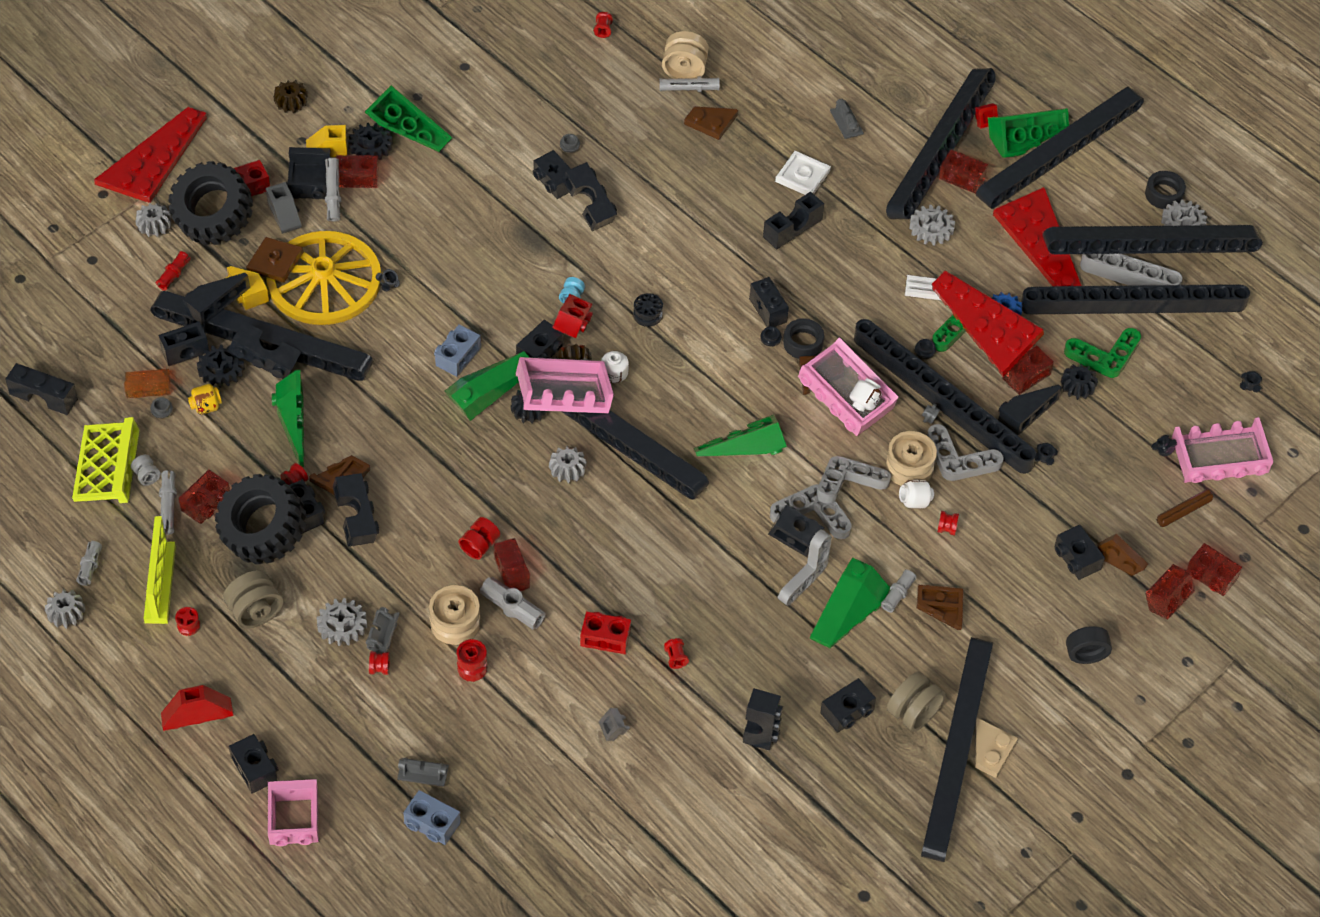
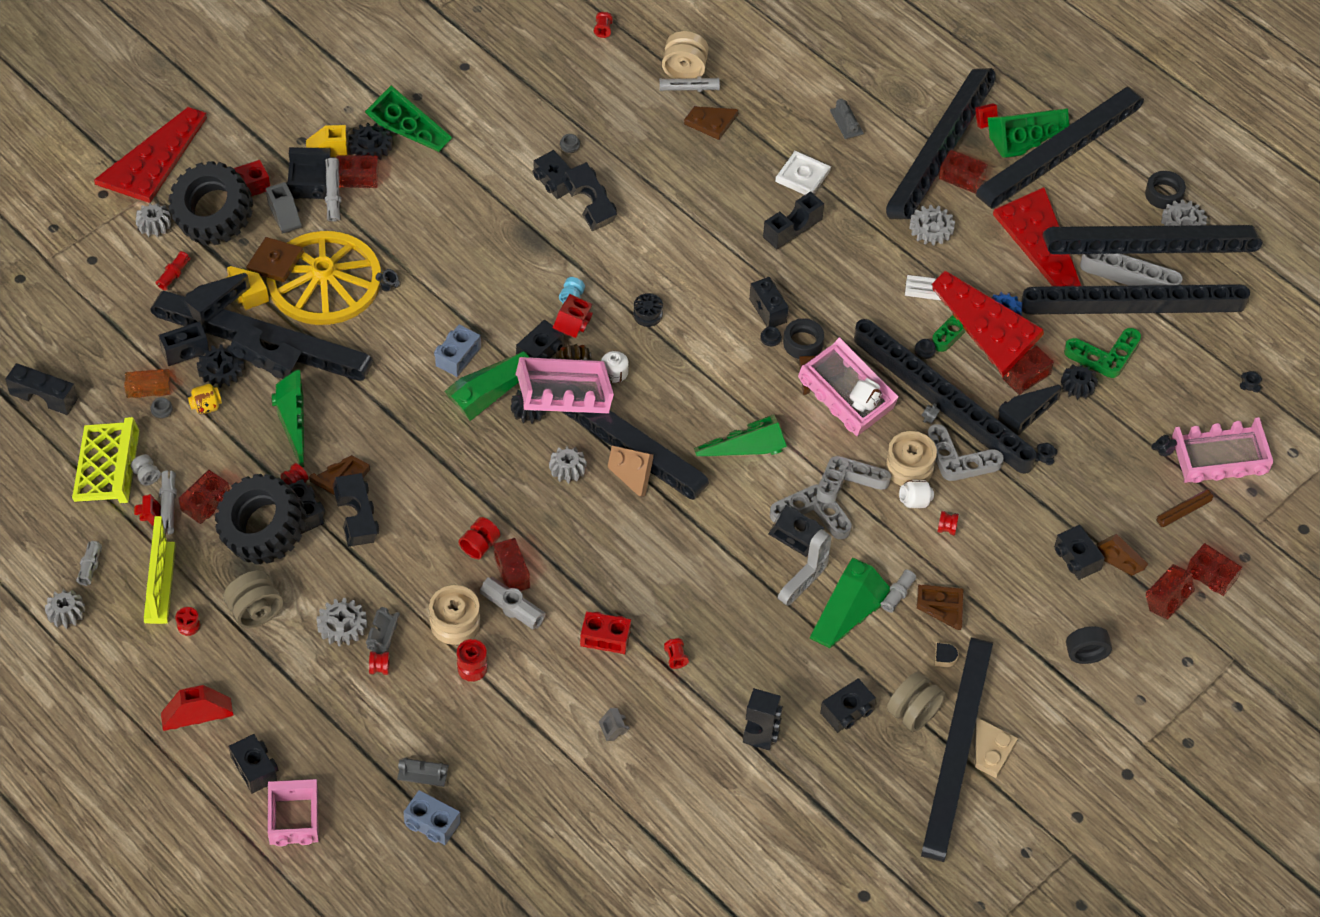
dark brown gear [273,80,308,114] -> none
none -> red tile [134,494,161,526]
none -> medium nougat wing [607,446,654,496]
none -> black tile [934,642,959,667]

